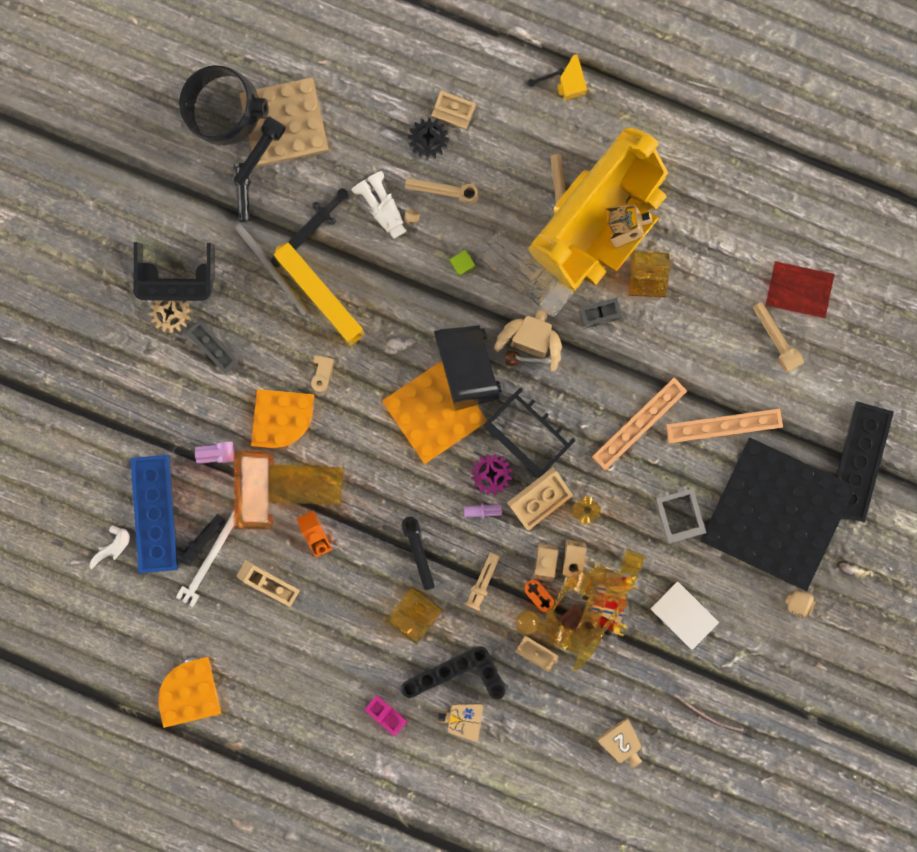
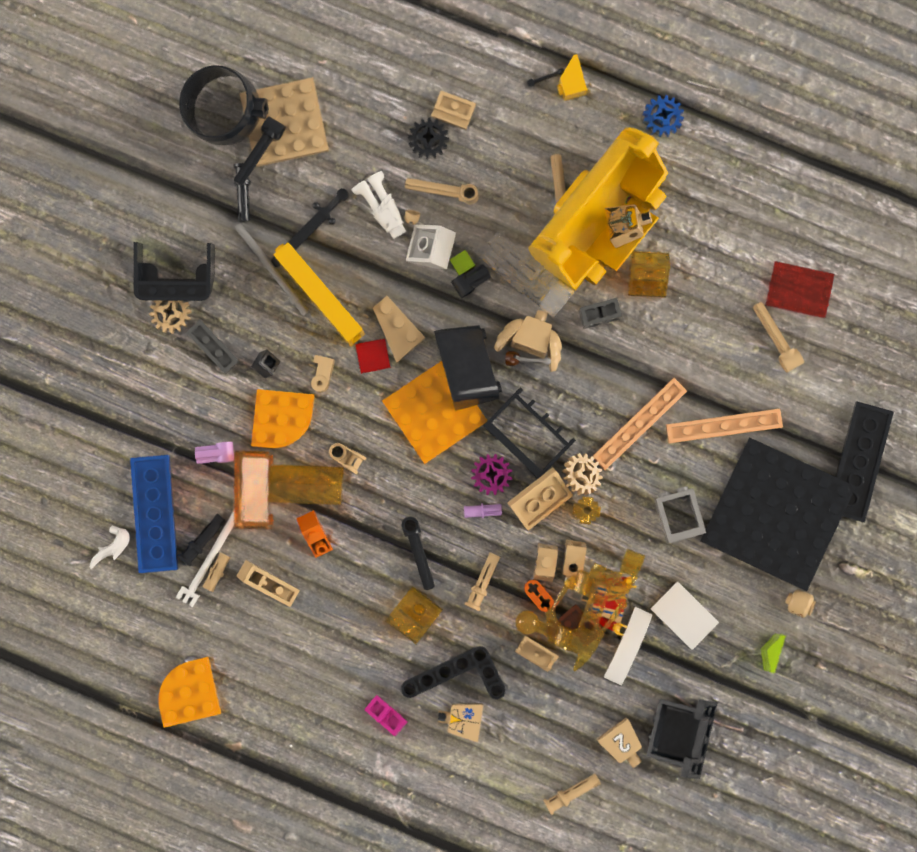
none -> tan pin [202,552,231,592]
none -> black slope [251,349,281,378]
none -> tan piece [329,443,367,475]
none -> red sticker [355,338,391,374]
none -> tan wing [373,296,425,363]
none -> white slope [406,225,456,269]
none -> black piece [451,264,492,298]
none -> tan pin [543,773,601,816]
none -> tan gear [562,453,603,495]
none -> white slope [604,607,653,685]
none -> blue gear [643,95,684,137]
none -> black windscreen [646,699,718,779]
none -> lime slope [760,633,786,674]

